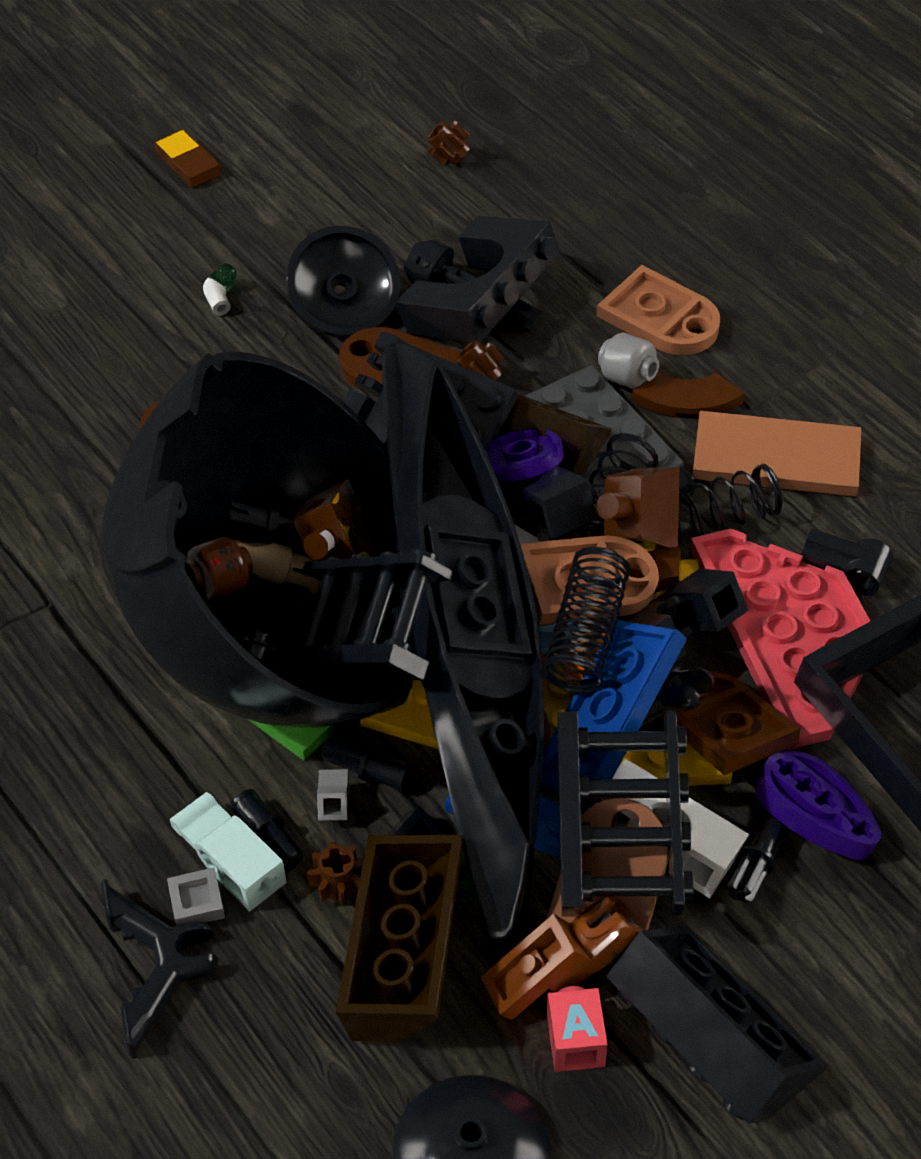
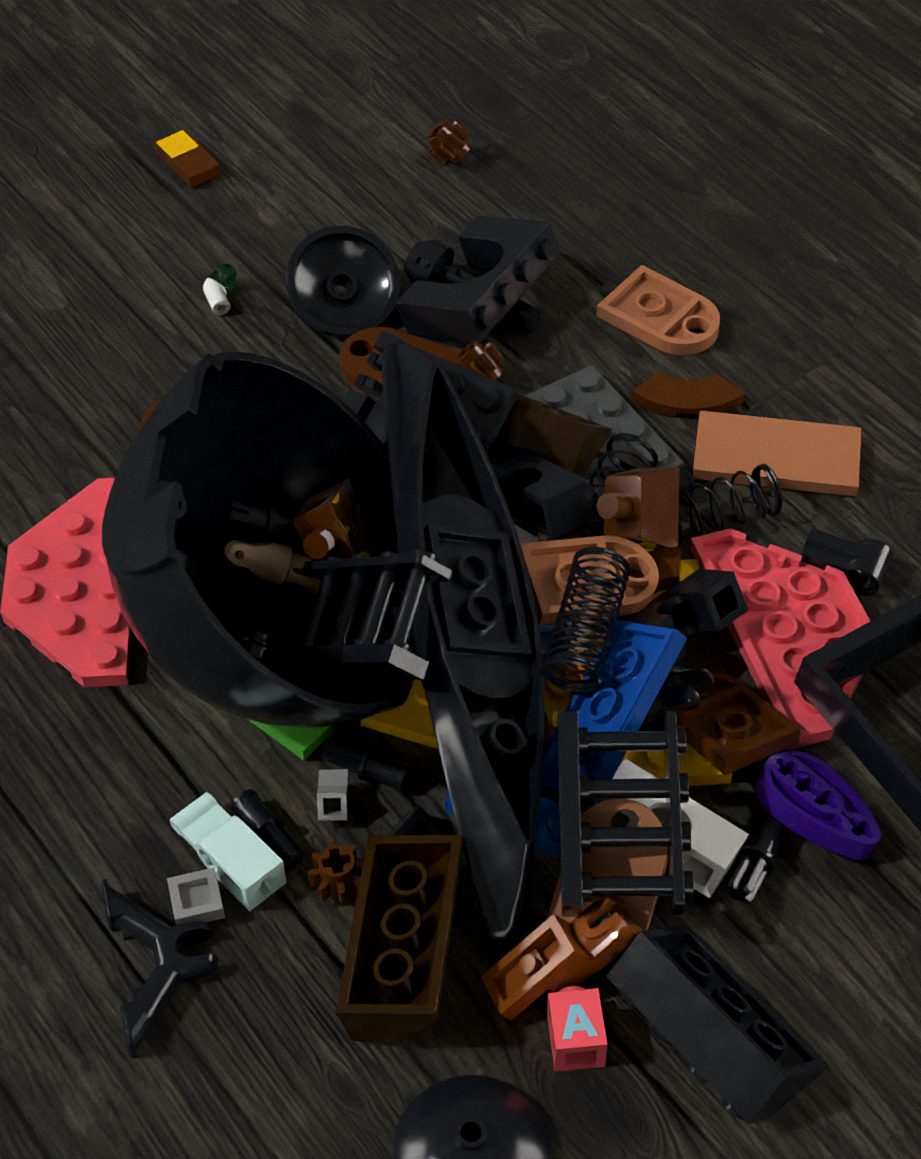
reddish brown head [184,537,253,602] -> none
dark purple tile [485,429,564,482] -> none
light grey head [598,332,659,389] -> none
none -> coral plate [0,478,132,687]

